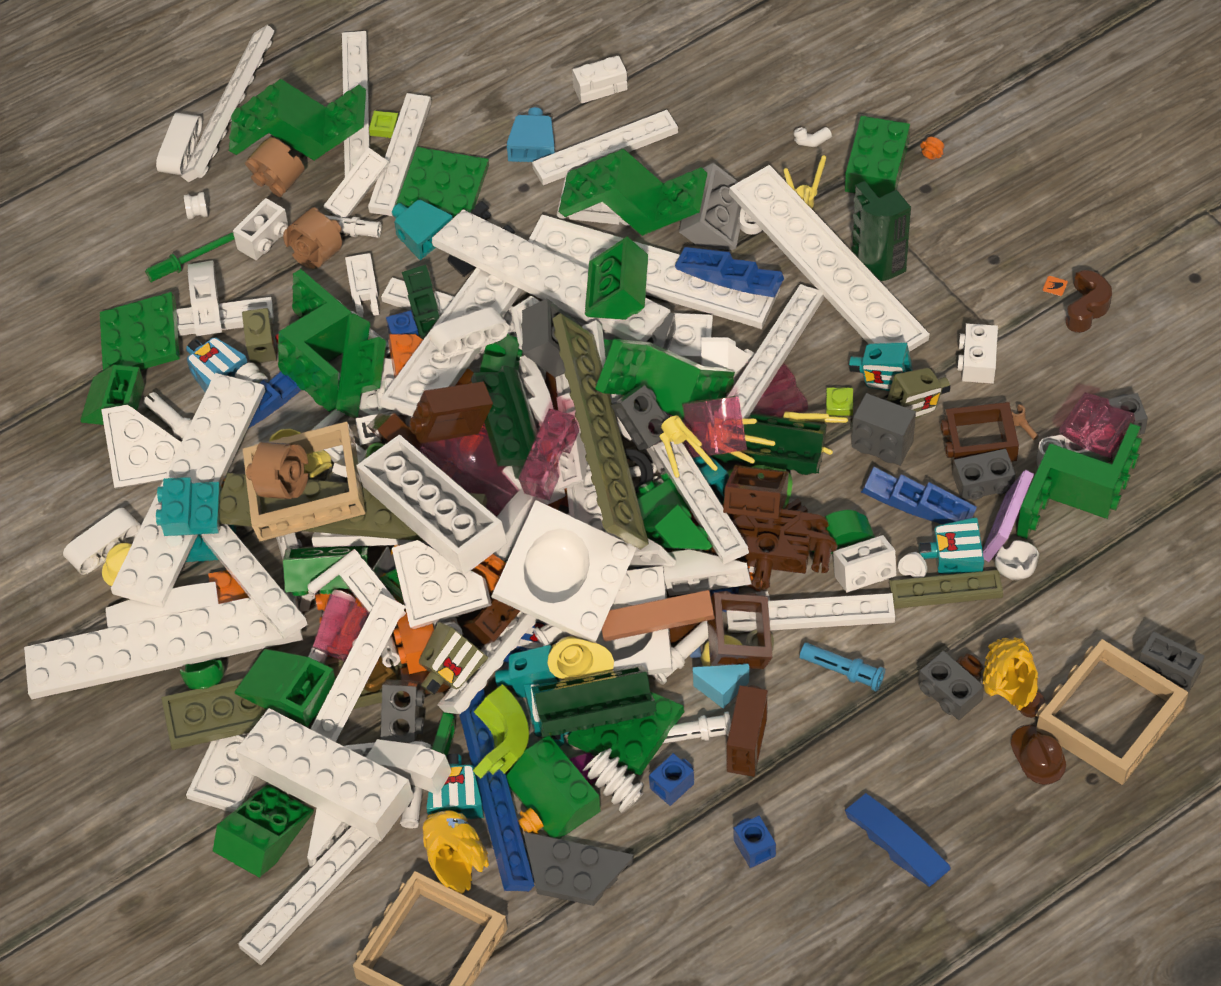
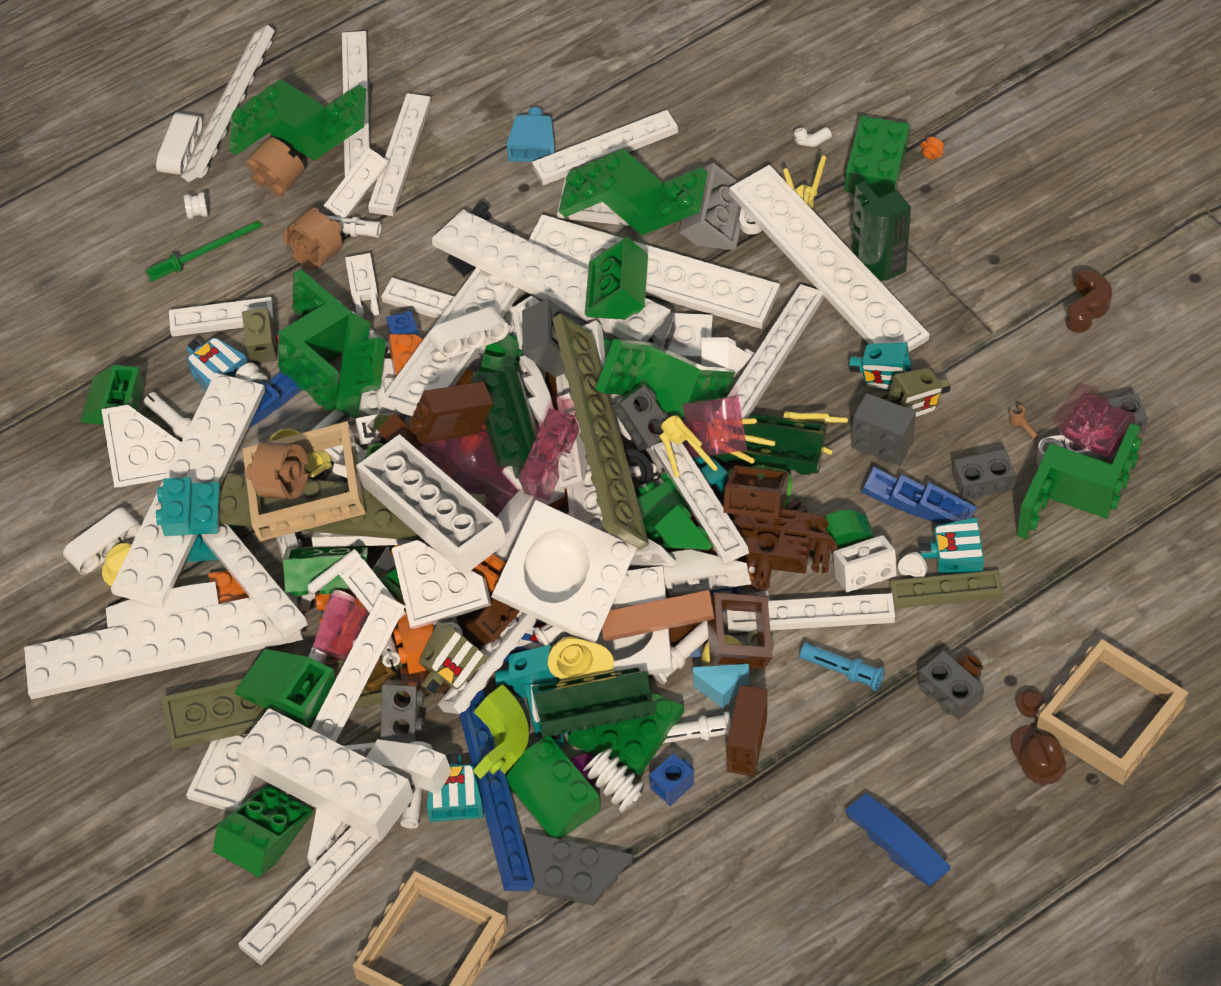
green plate [100,292,180,371] -> none
green hair [180,659,225,690] -> none
white slope [188,260,222,336] -> none
white brick [233,198,289,261] -> none
lime plate [369,111,399,138] -> none
teal torso [392,200,453,260] -> none
green plate [396,147,489,218] -> none
dark green slope [402,265,442,340] -> none
yellow head [423,811,489,894] -> none
green tile [432,712,456,755] -> none
light orange plate [518,808,544,835] -> none
white brick [572,56,627,104] -> none
blue slope [675,247,784,298] -> none
blue brick [734,816,776,868] -> none
clear pink slope [751,364,808,417] -> none
lime plate [826,388,853,416] -> none
reddish brown window [941,402,1019,464] -> none
white brick [958,323,998,384] -> none
lavender tile [982,470,1034,562] -> none
yellow head [982,637,1038,710] -> none
white hair [995,540,1039,580] -> none
orange sticker [1043,276,1068,296] -> none
dark grey brick [1139,631,1205,694] -> none

